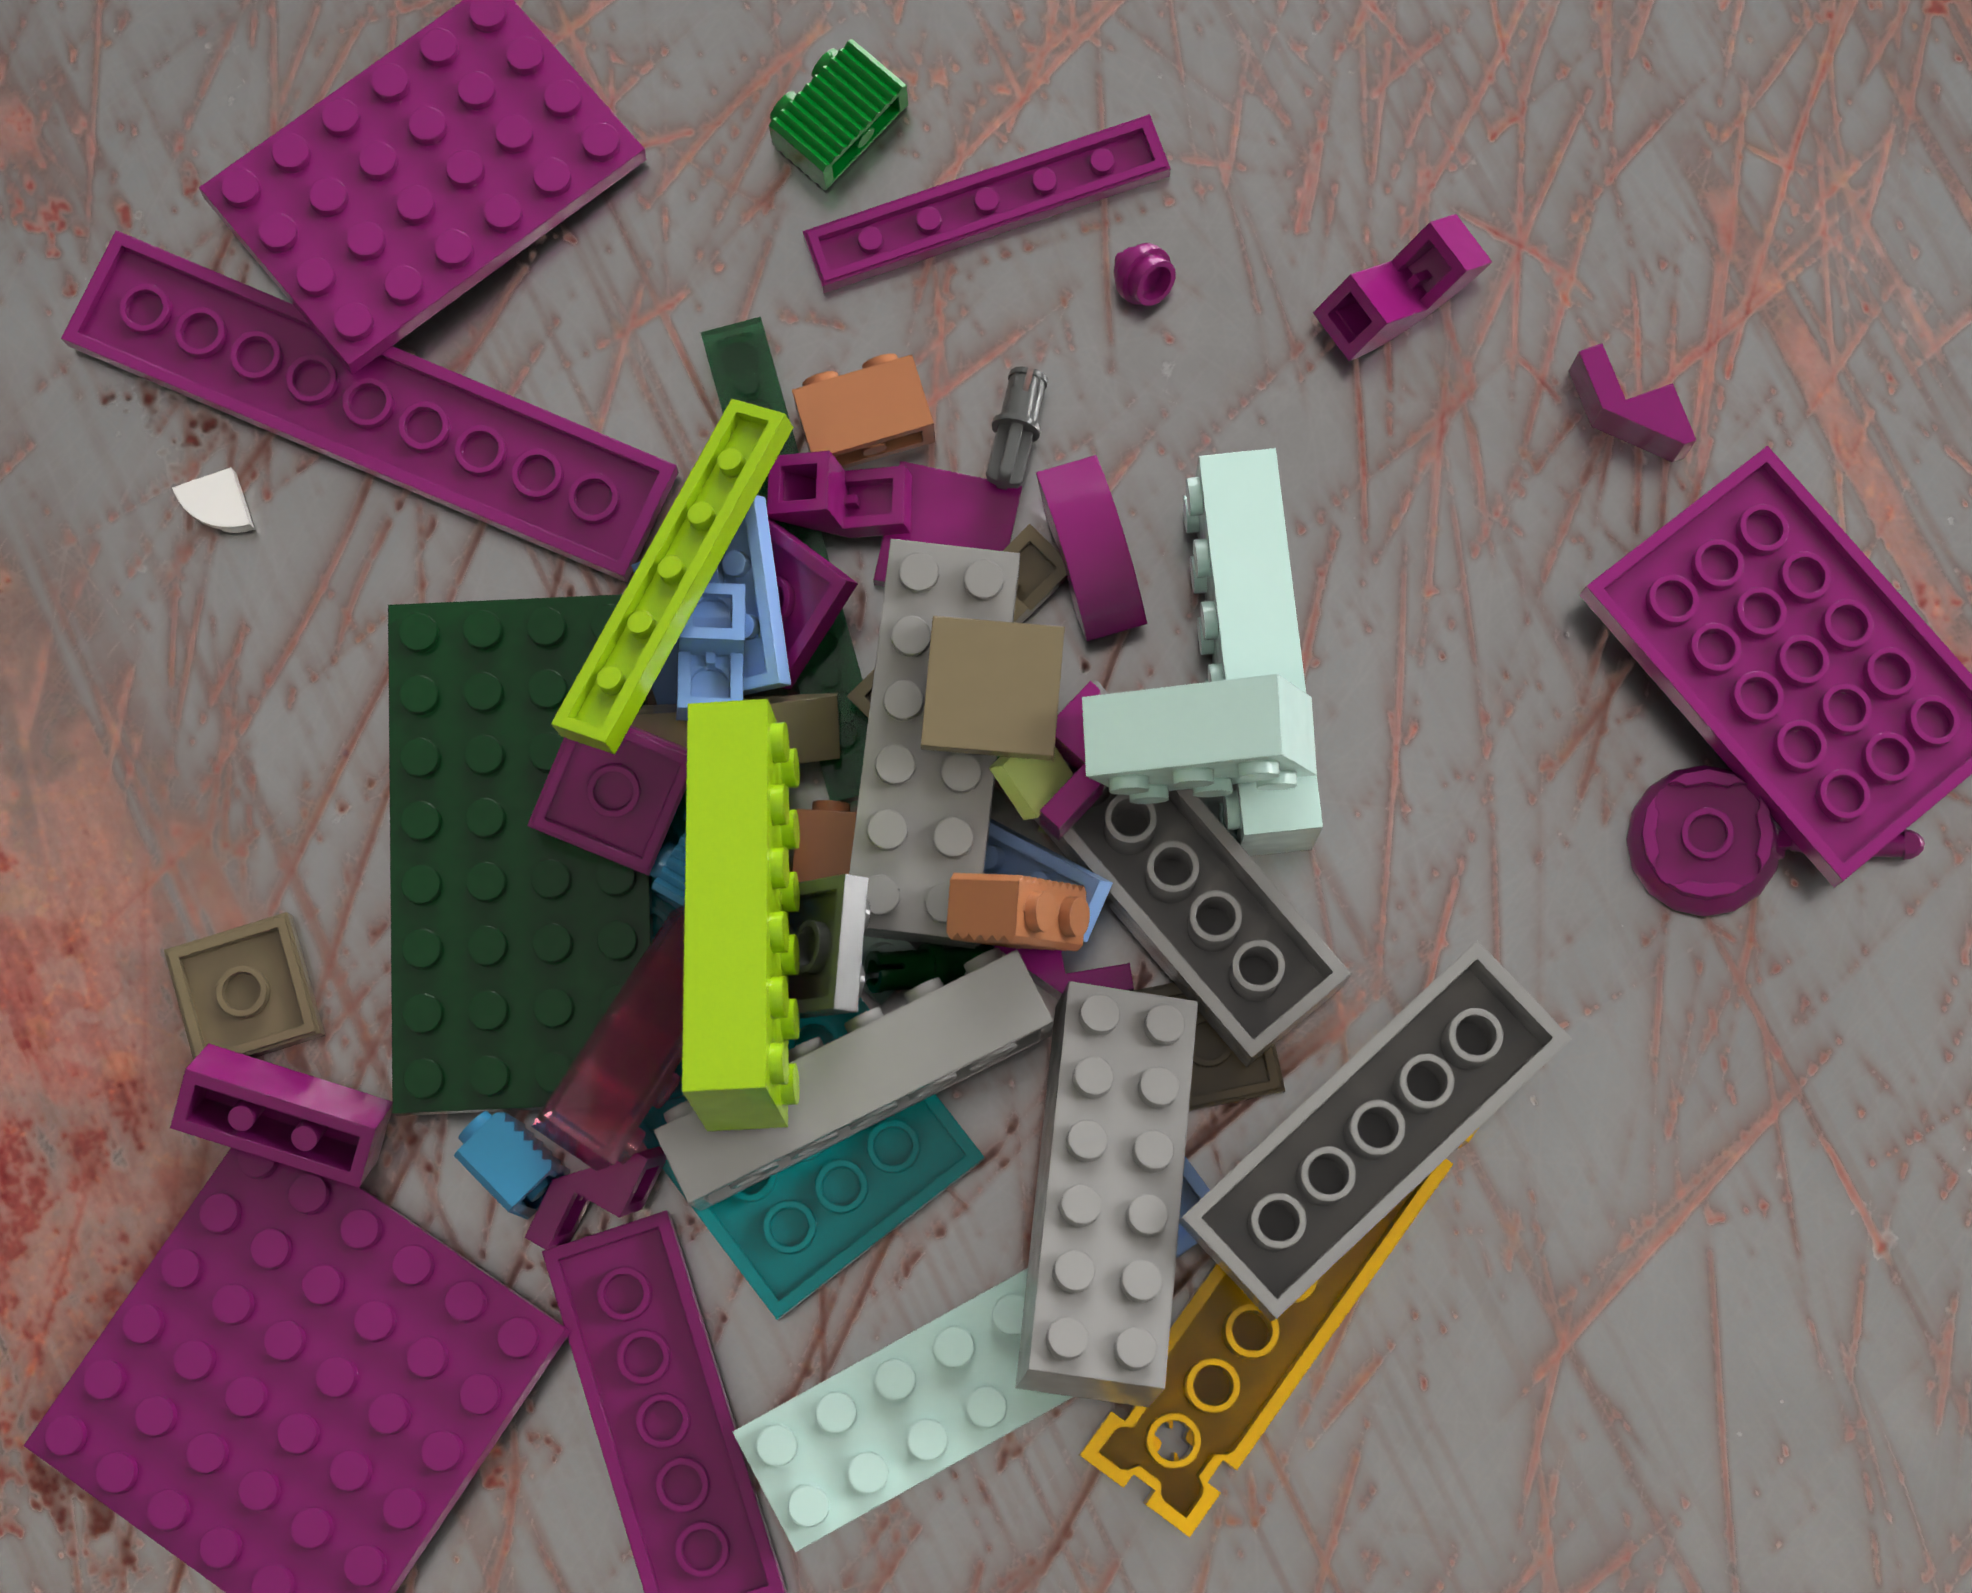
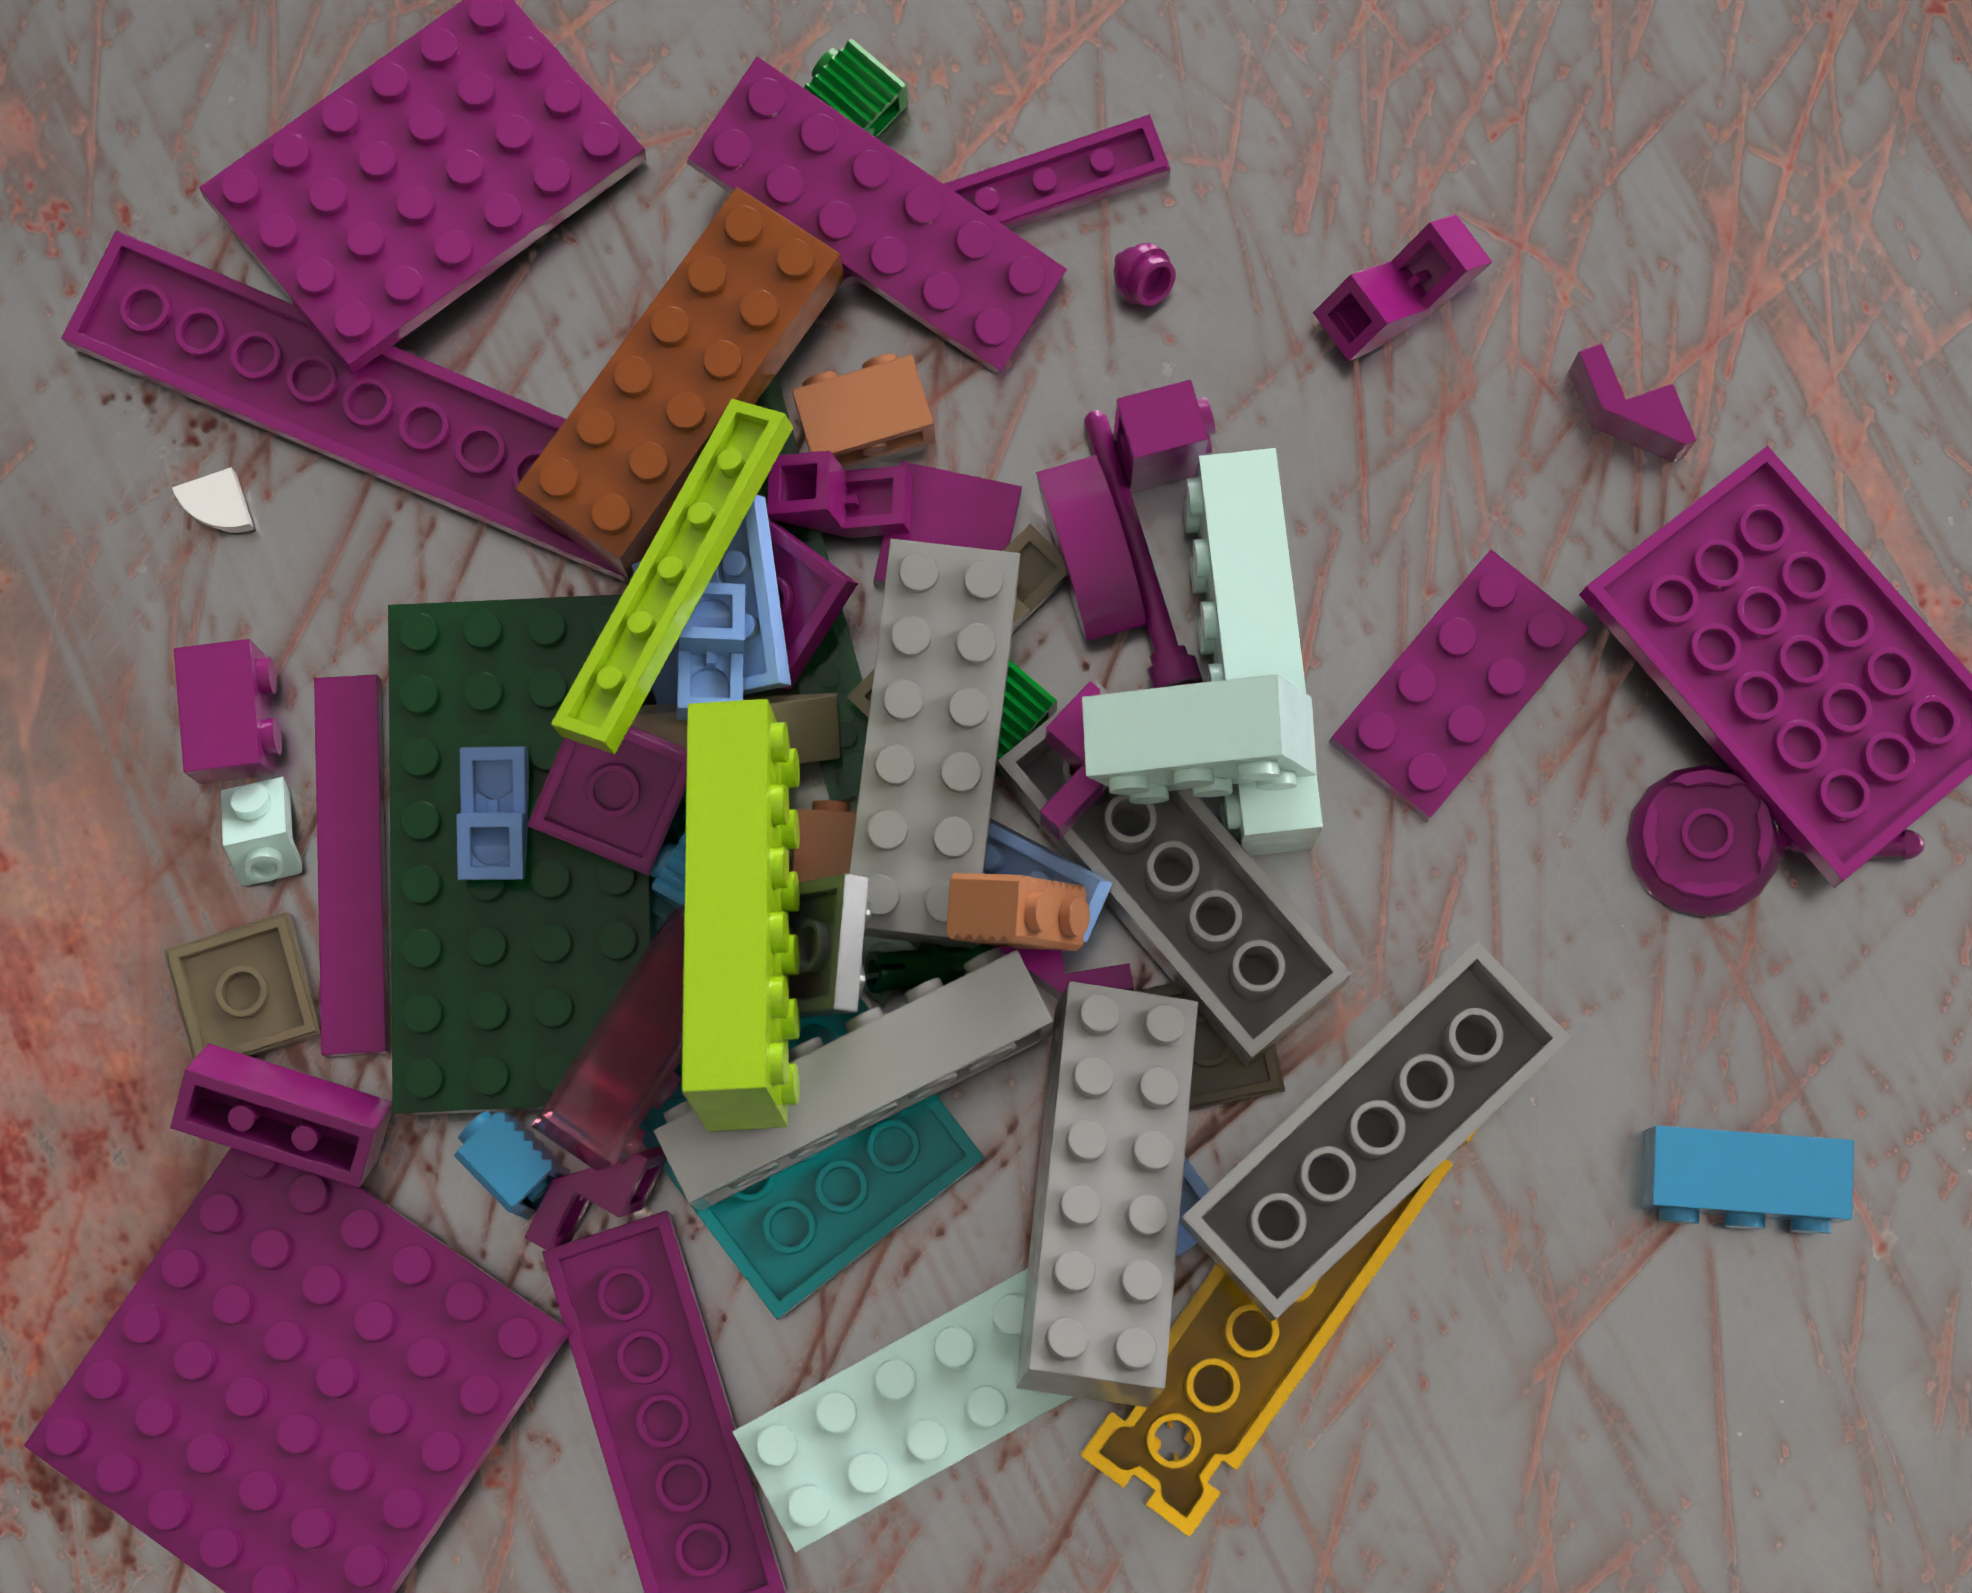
dark tan tile [921,615,1065,761] -> none
dark grey axle [986,366,1048,490] -> none
yellowish green tile [989,747,1074,820] -> none
none -> magenta brick [174,639,282,784]
none -> light aqua bracket [221,777,302,886]
none -> magenta tile [314,674,390,1057]
none -> medium blue slope [456,746,529,880]
none -> dark orange brick [515,187,844,578]
none -> magenta plate [687,56,1067,375]
none -> magenta piece [1084,410,1203,689]
none -> magenta brick [1113,379,1216,494]
none -> magenta plate [1329,549,1589,822]
none -> dark azure brick [1641,1125,1854,1234]

